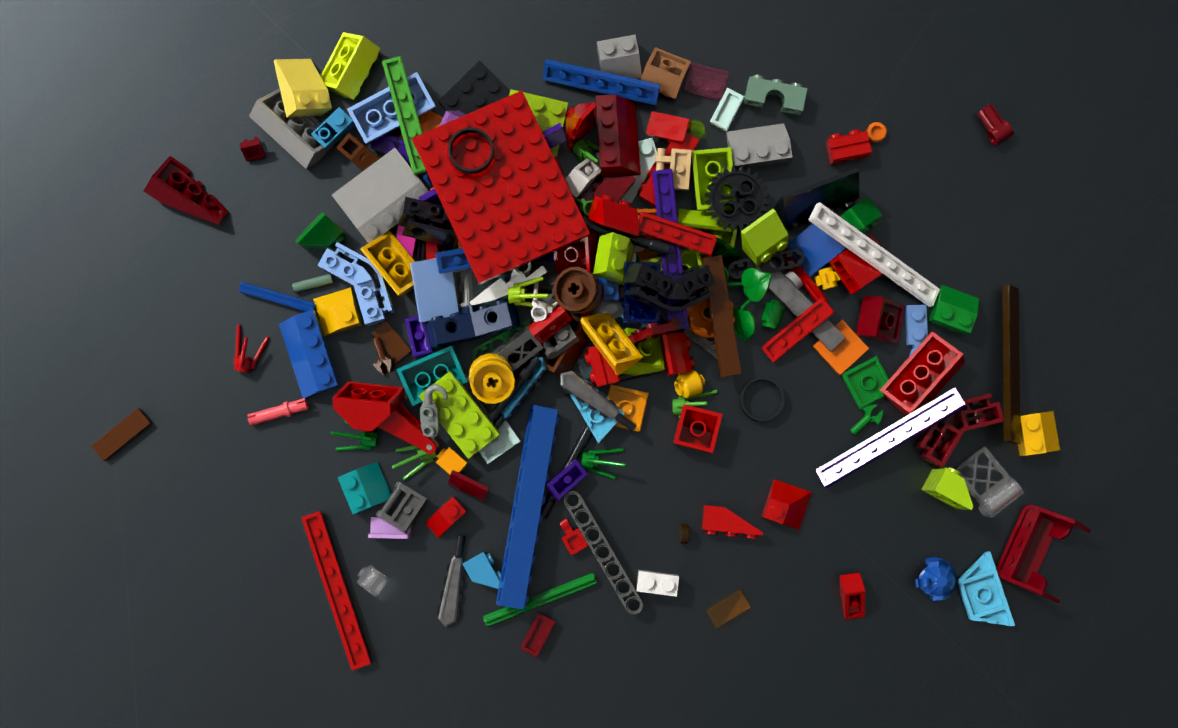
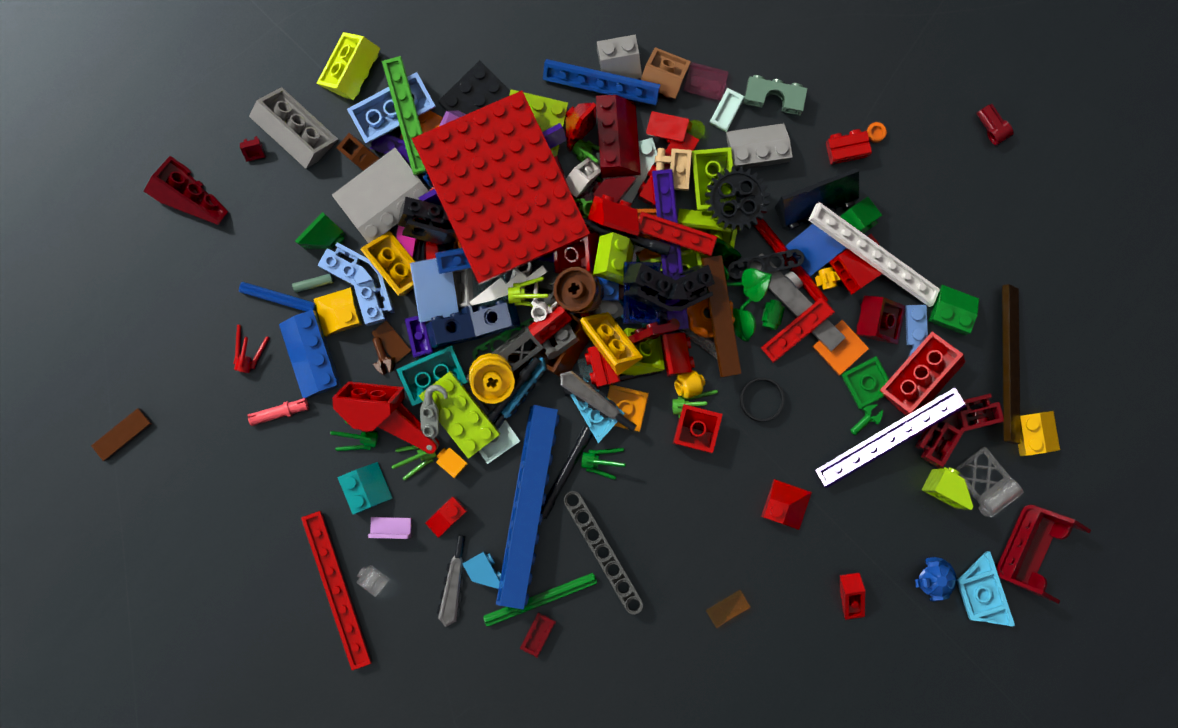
light yellow slope [274,59,332,118] -> none
dark azure slope [311,107,356,149] -> none
dark grey plate [376,481,427,534] -> none
black tyre [448,127,494,174] -> none
dark red slope [448,470,490,503] -> none
dark purple slope [546,459,588,500] -> none
red plate [560,518,589,556] -> none
white brick [636,570,679,597] -> none
dark brown tile [678,524,690,544] -> none
red slope [701,505,763,539] -> none
lime slope [741,209,788,266] -> none

